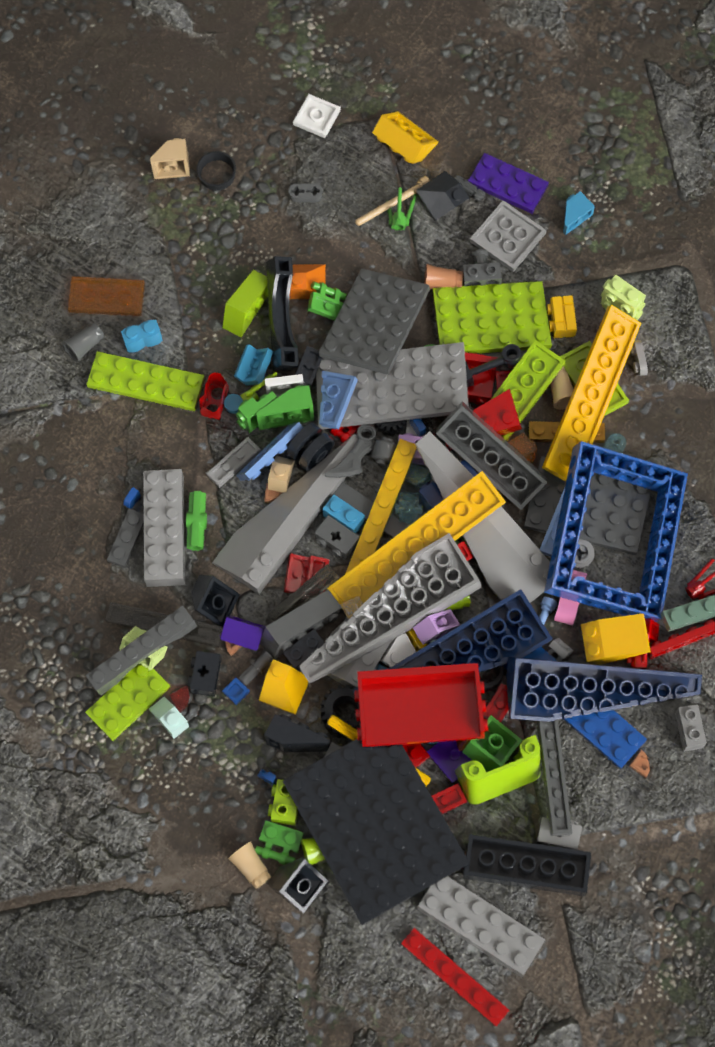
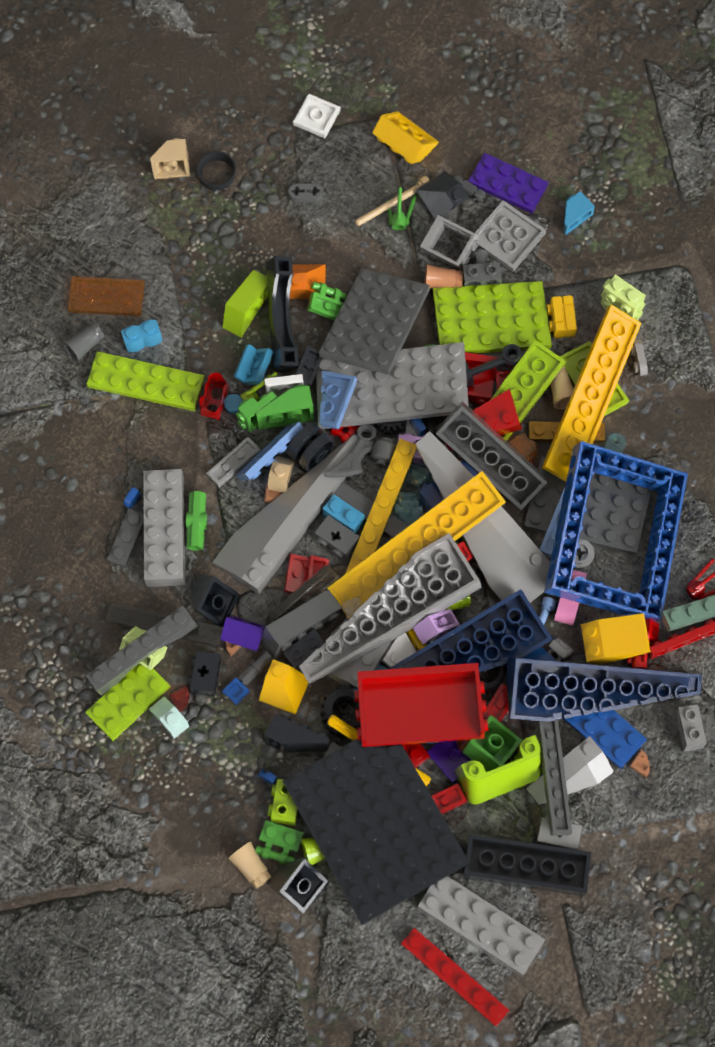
none -> light grey window [420,215,479,271]
none -> light grey wedge [526,736,614,805]

